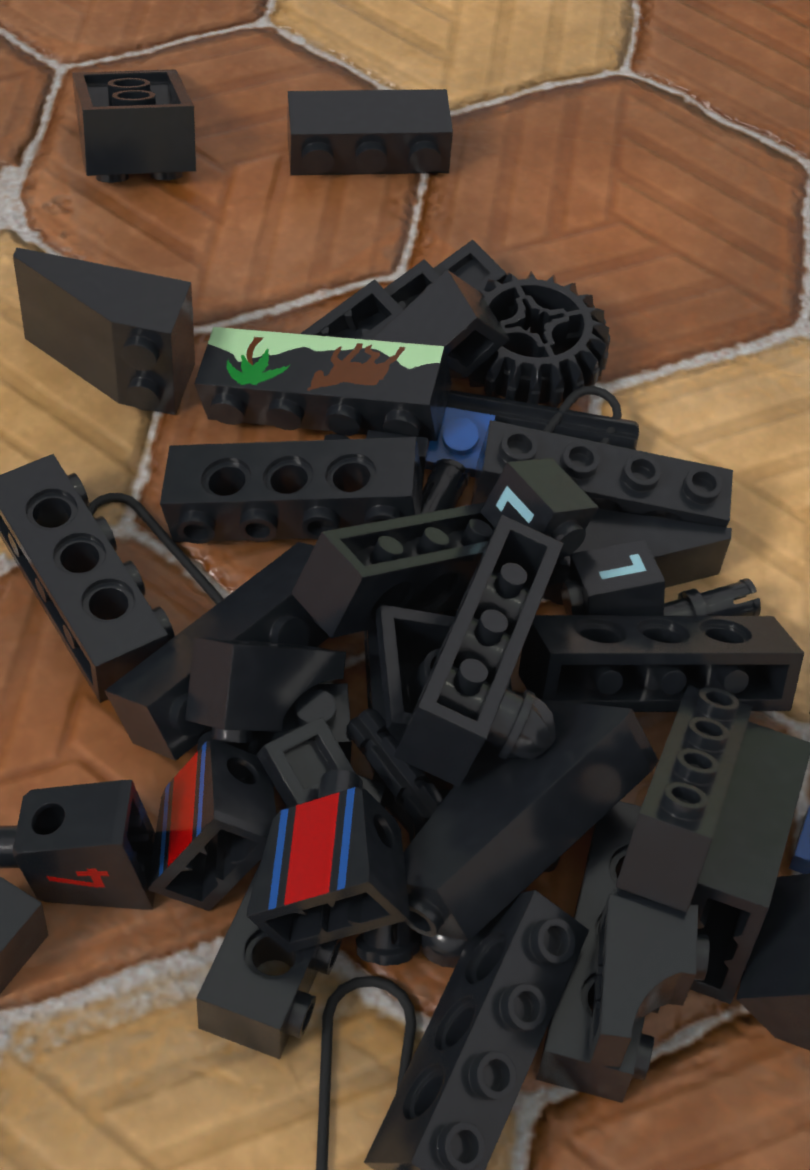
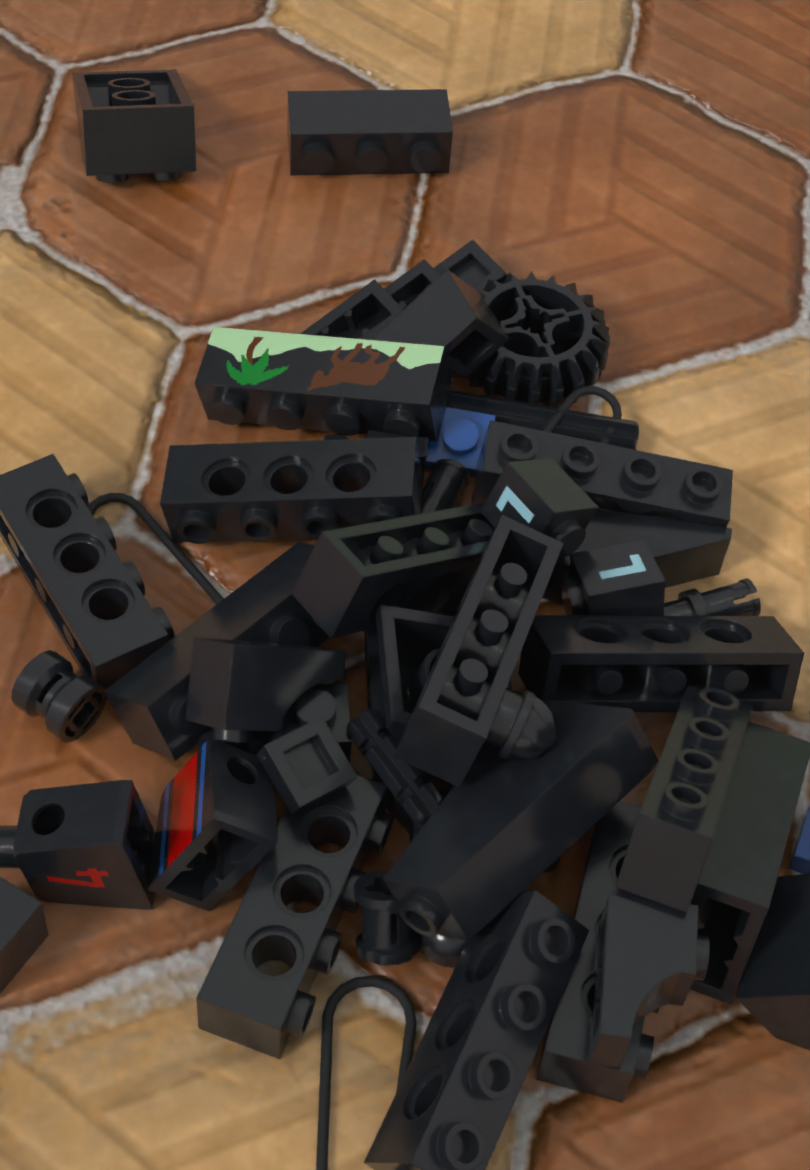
black slope [13,248,195,415] -> none
black torso [246,769,409,953] -> none
none -> black wheel [11,650,107,743]

